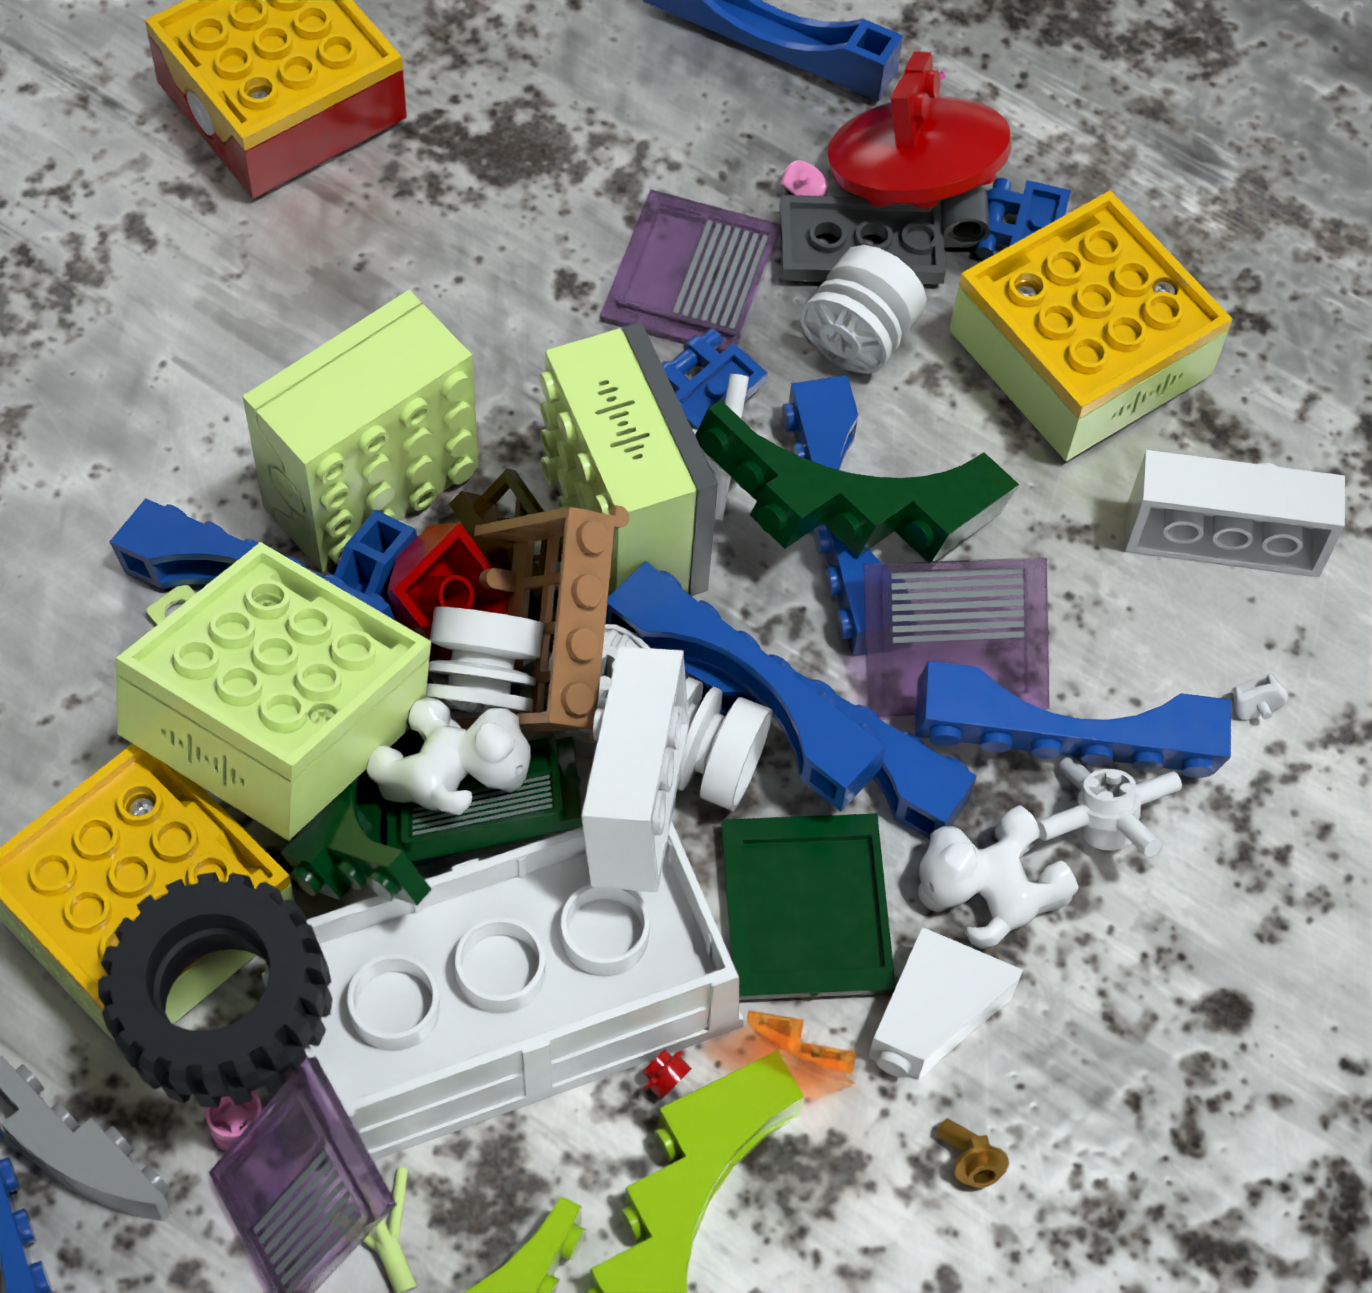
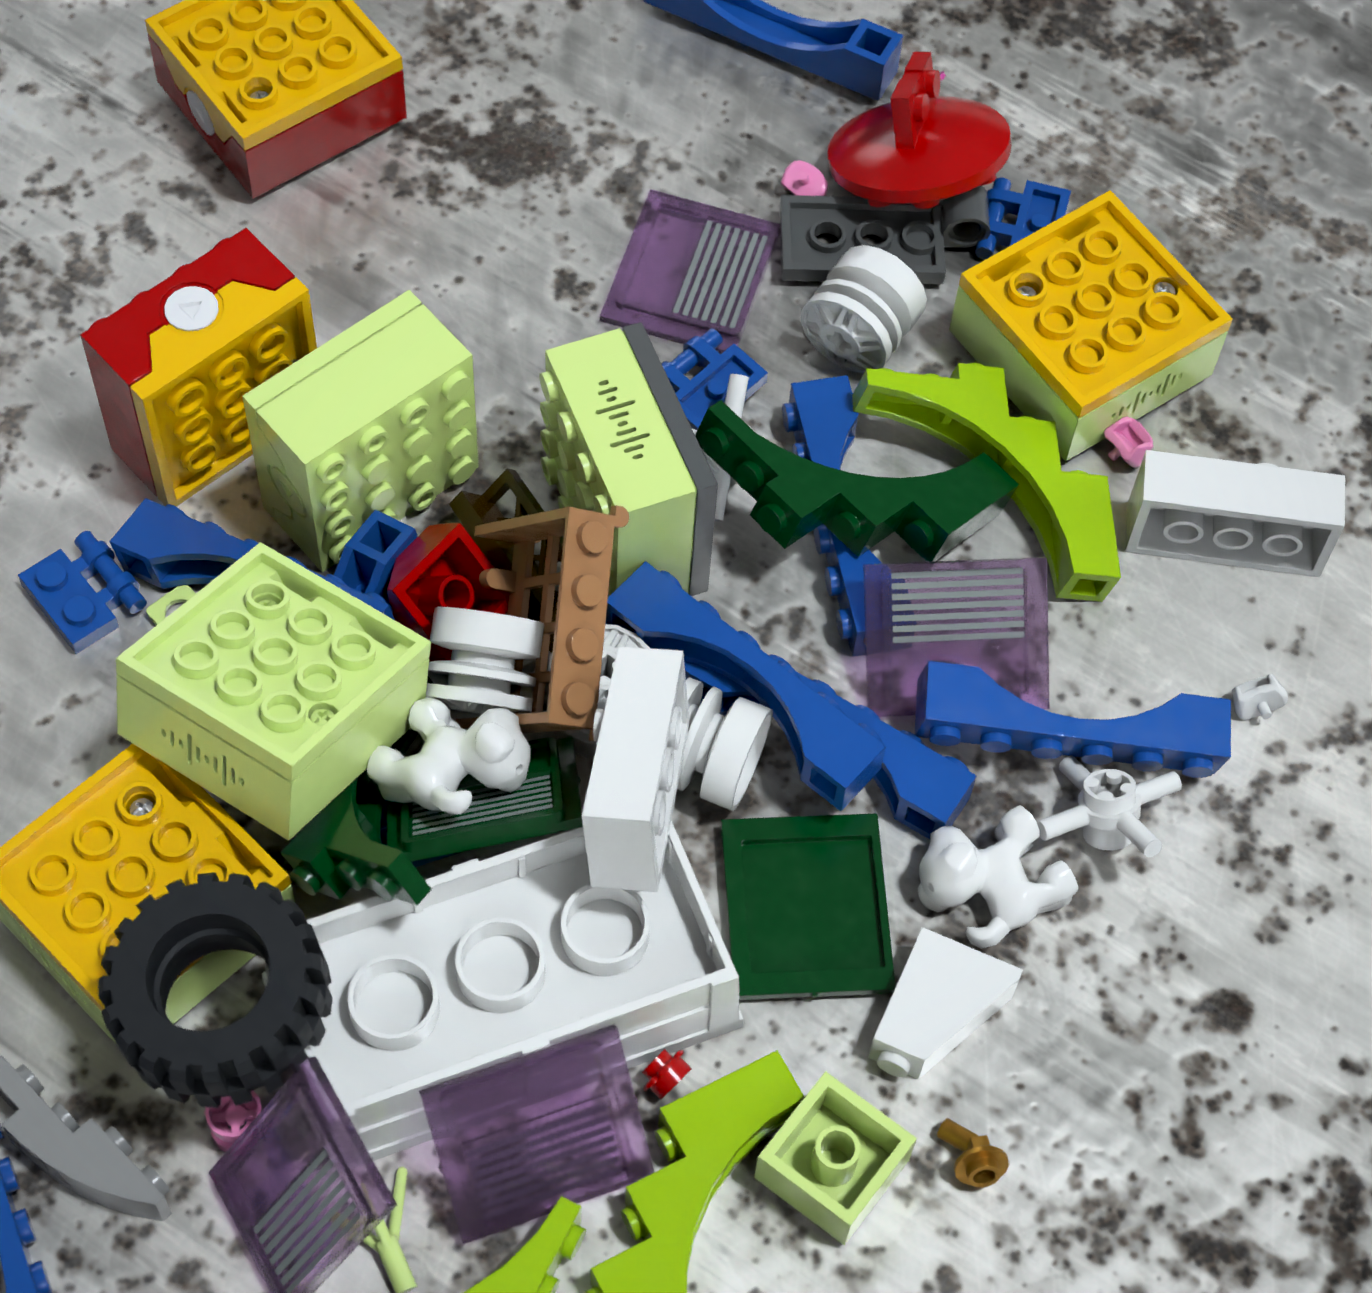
clear orange slope [746,1010,860,1084] -> none
none -> blue plate [18,531,147,654]
none -> yellow piece [80,228,317,507]
none -> clear purple piece [419,1024,654,1244]
none -> yellowish green brick [754,1071,917,1246]
none -> lime arch [852,363,1121,602]
none -> bright pink piece [1104,416,1153,468]

